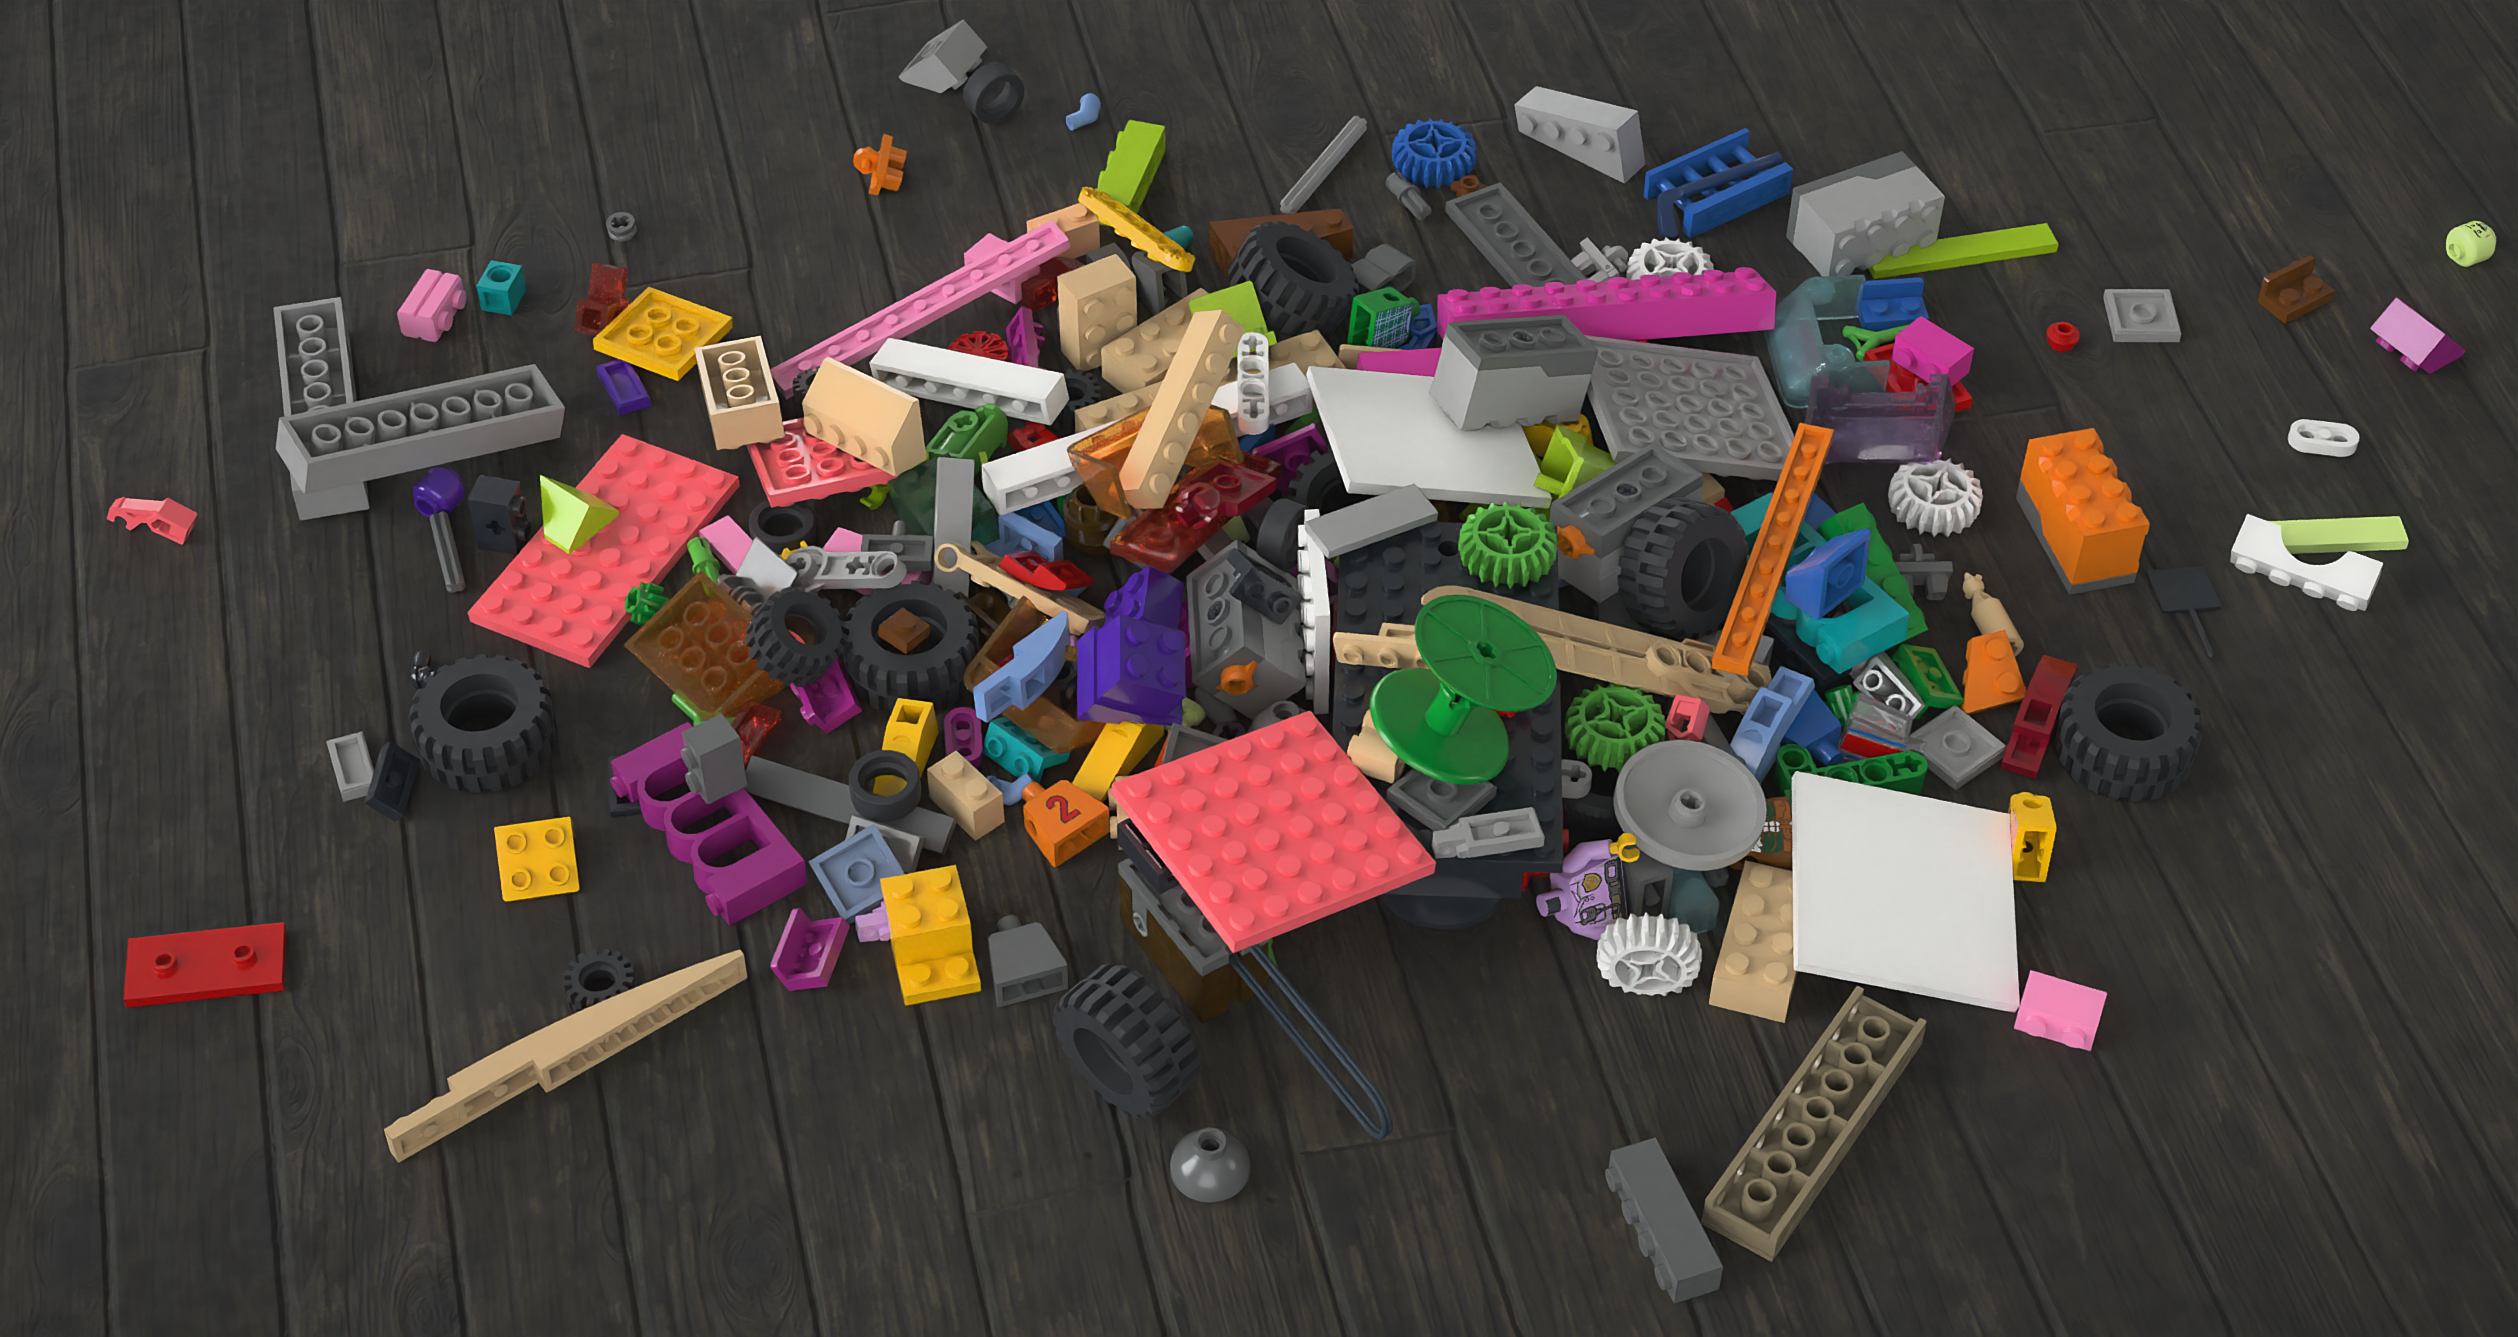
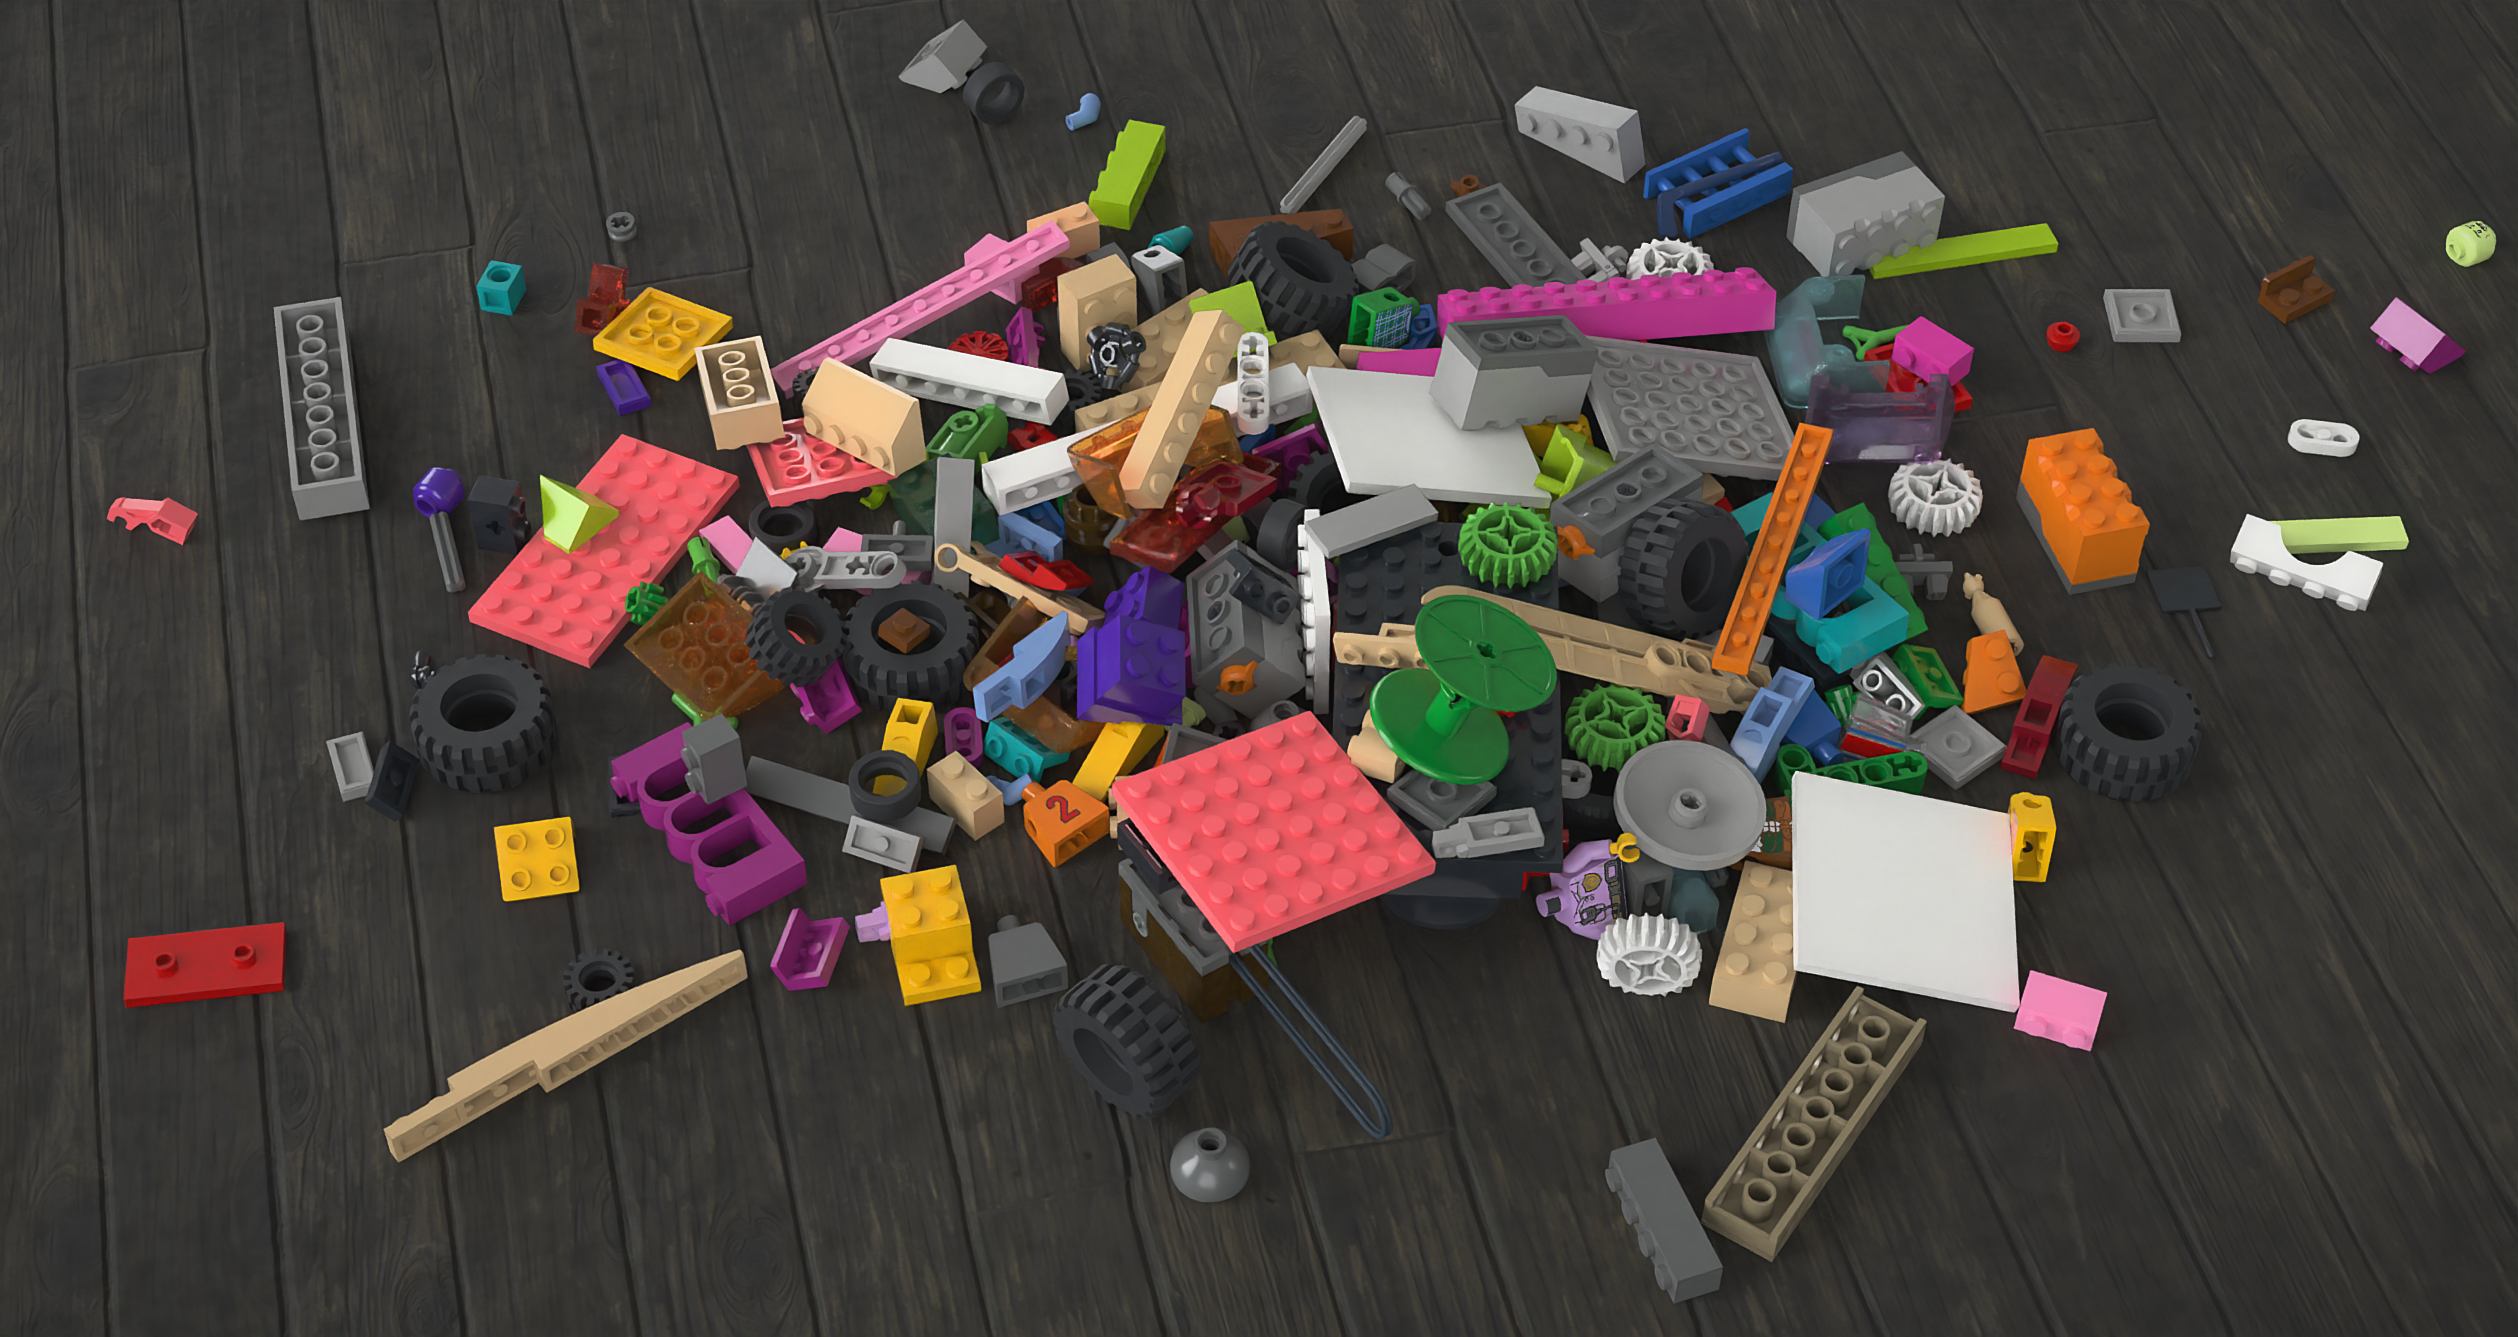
light grey brick [276,364,565,495] -> none
bright pink brick [397,269,467,342] -> none
clear red plate [730,700,782,771] -> none
sand blue plate [808,824,905,925] -> none
orange hips [853,134,907,196] -> none
yellow plate [1078,187,1195,272] -> none
blue gear [1392,118,1477,189] -> none
blue bracket [1855,277,1929,331] -> none
none -> black piece [1087,322,1147,390]

